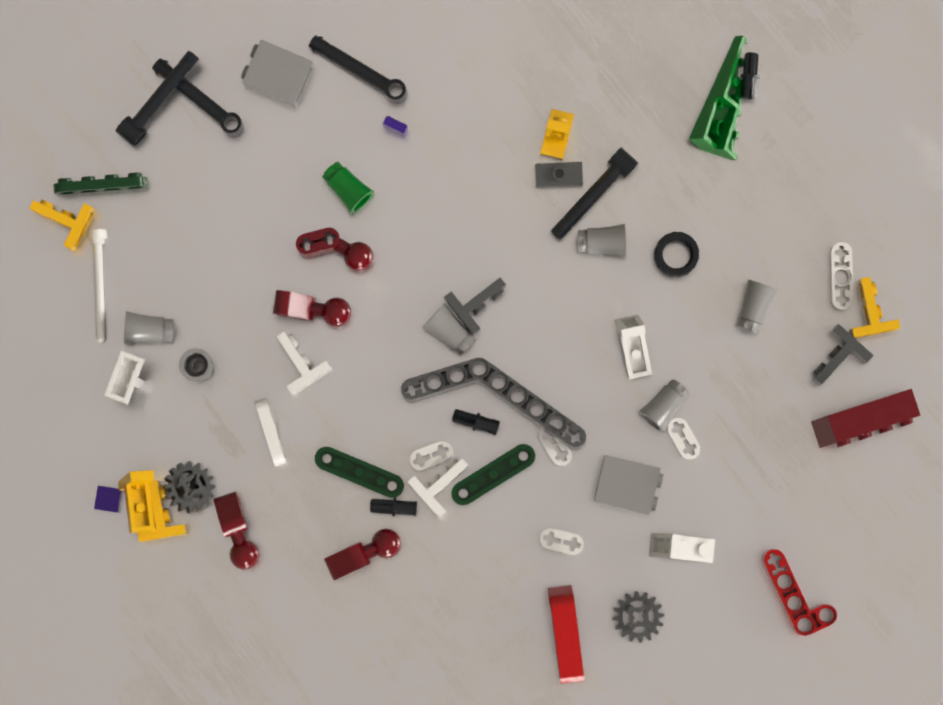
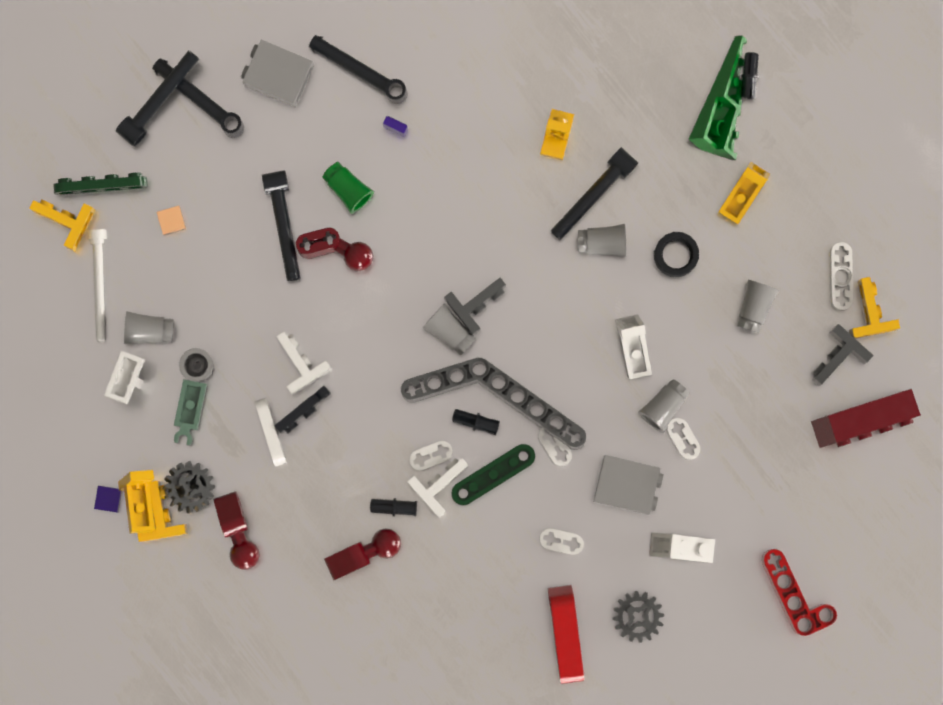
dark red beam [272,290,351,327] -> none
dark green plate [315,447,404,498] -> none
dark grey plate [535,162,583,188] -> none
none -> light nougat tile [157,205,186,235]
none -> sand green plate [174,379,207,446]
none -> black piece [262,170,301,281]
none -> black plate [274,386,331,434]
none -> yellow bracket [719,162,770,224]

